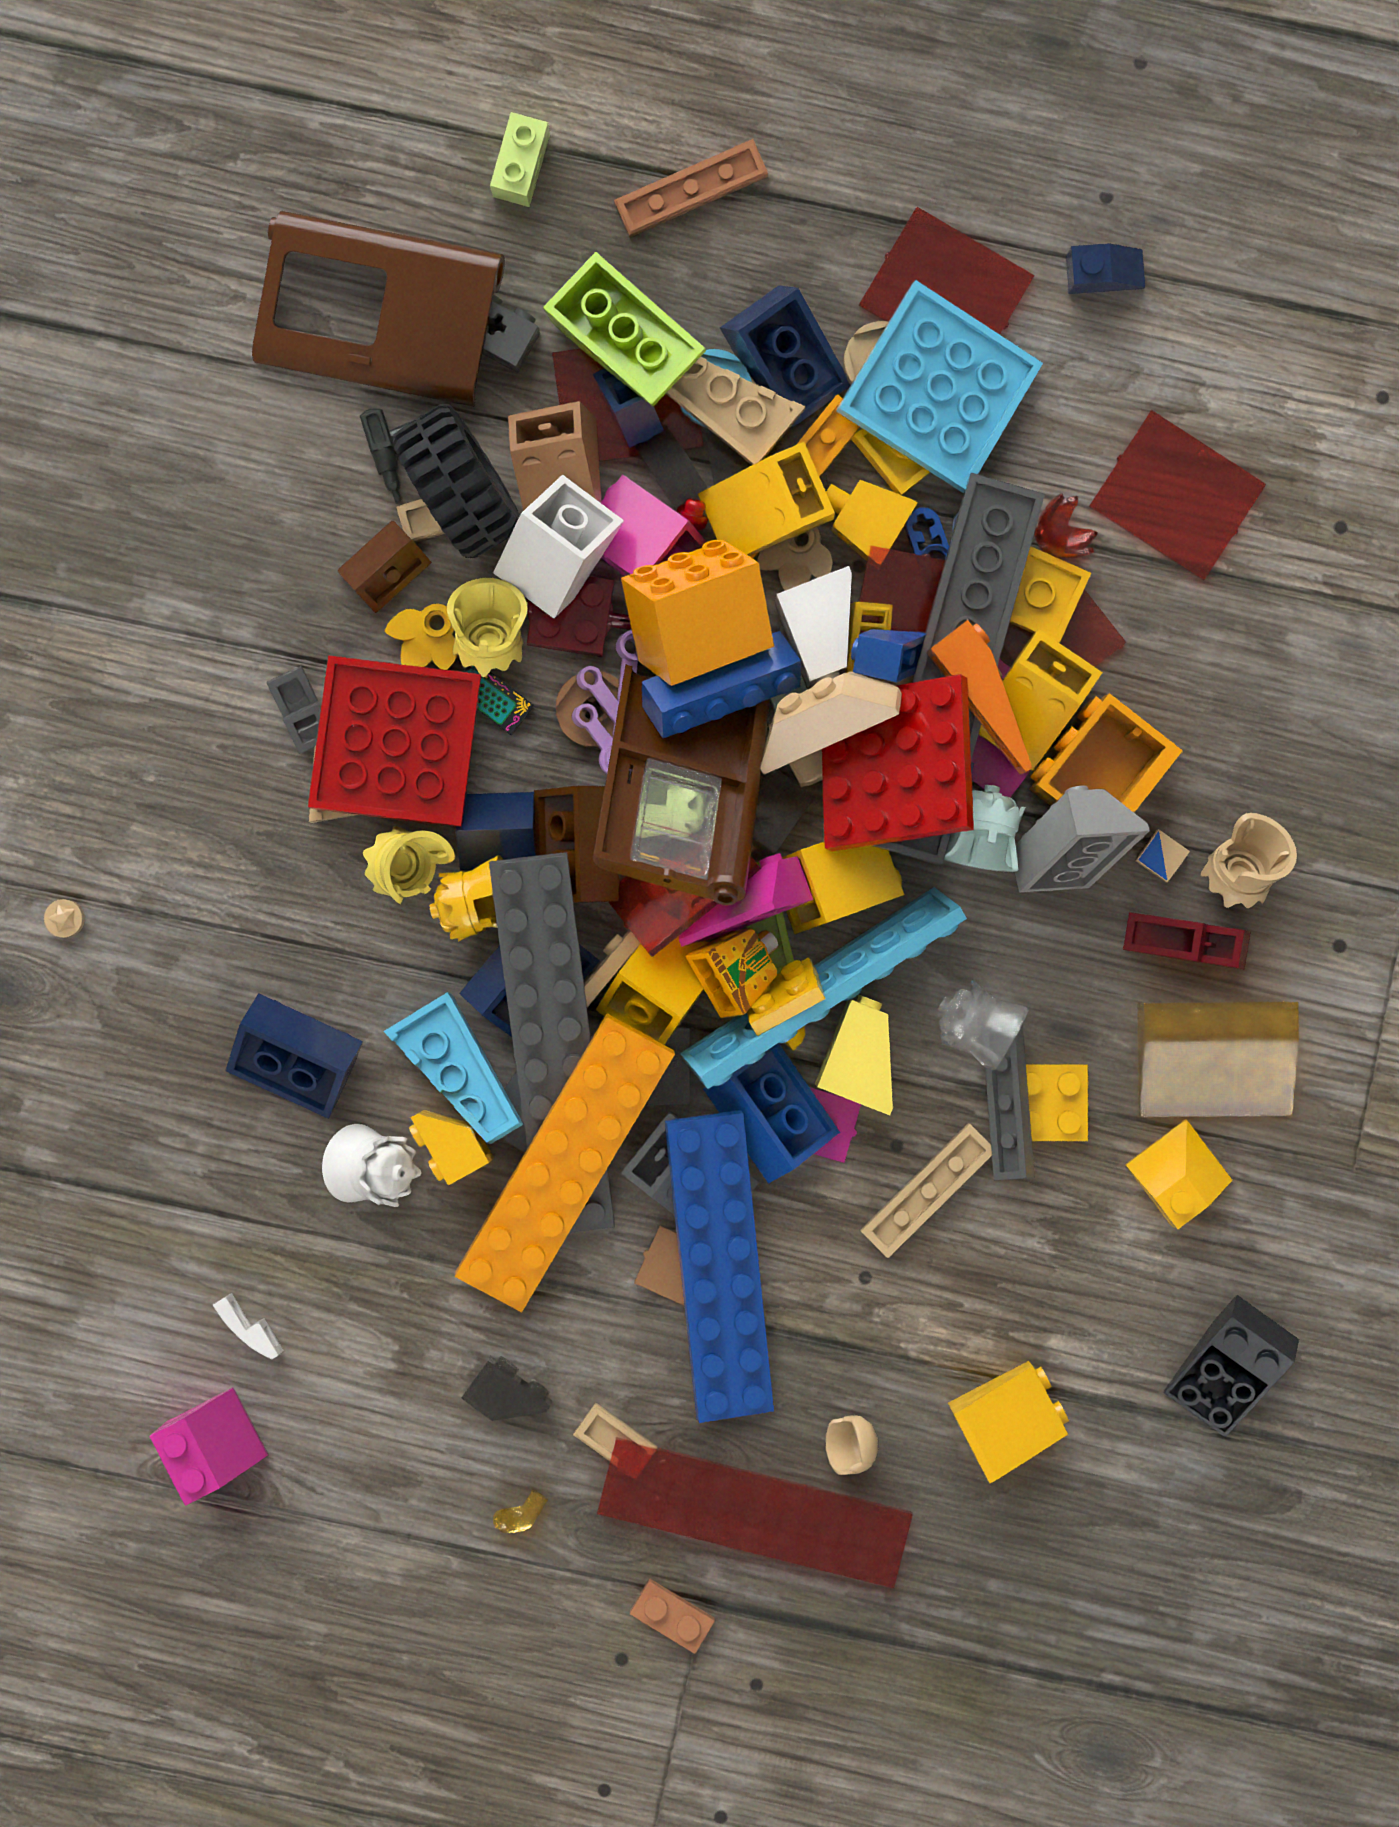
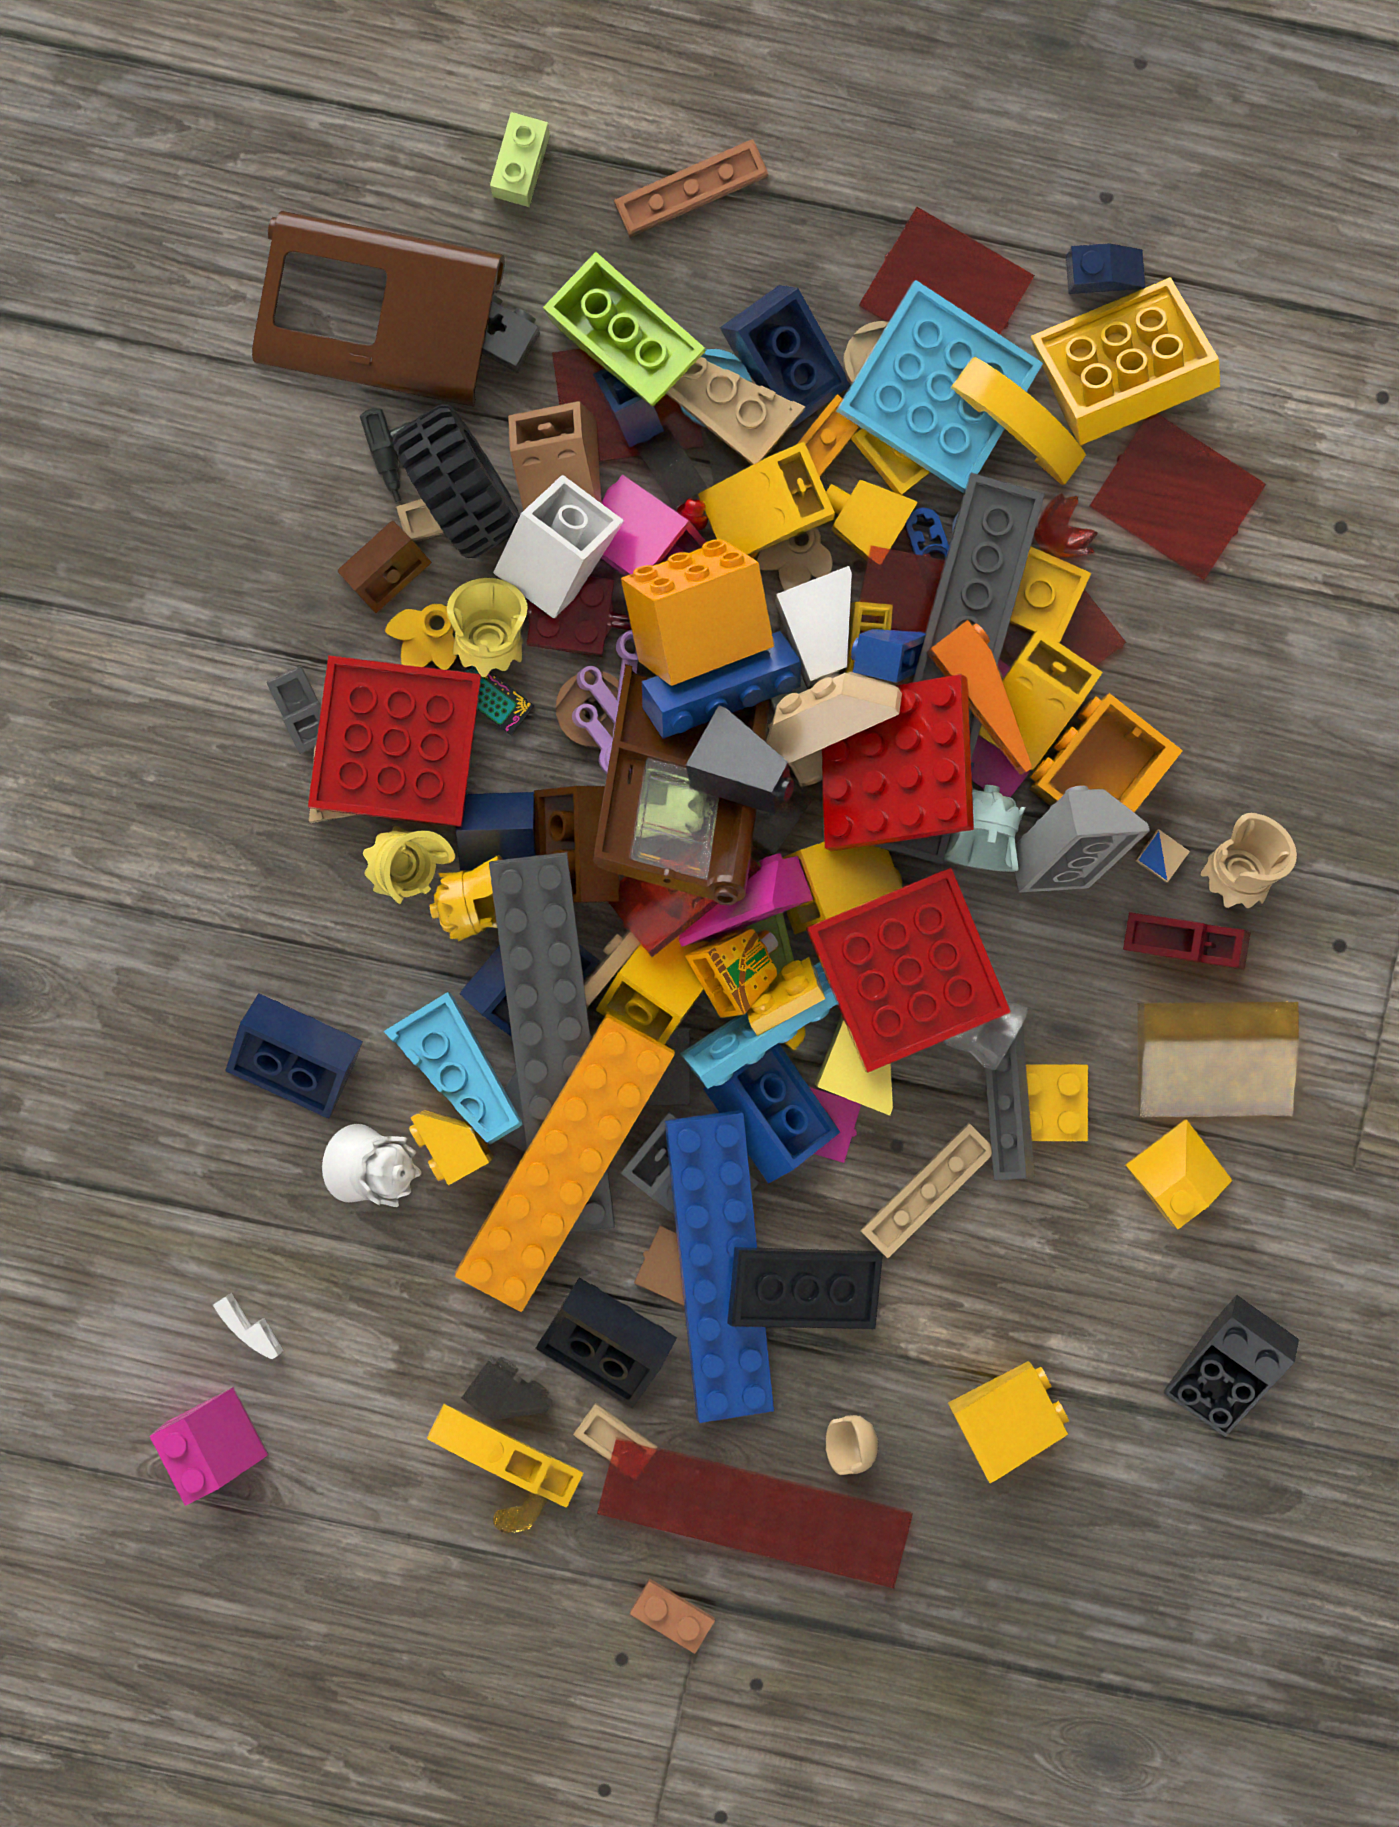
tan tile [44,899,85,938] -> none
none -> yellow slope [427,1404,584,1508]
none -> black slope [535,1277,677,1409]
none -> slope [686,706,794,815]
none -> black tile [727,1247,883,1329]
none -> red plate [806,868,1011,1073]
none -> yellow slope [950,357,1086,485]
none -> yellow slope [1031,277,1220,446]

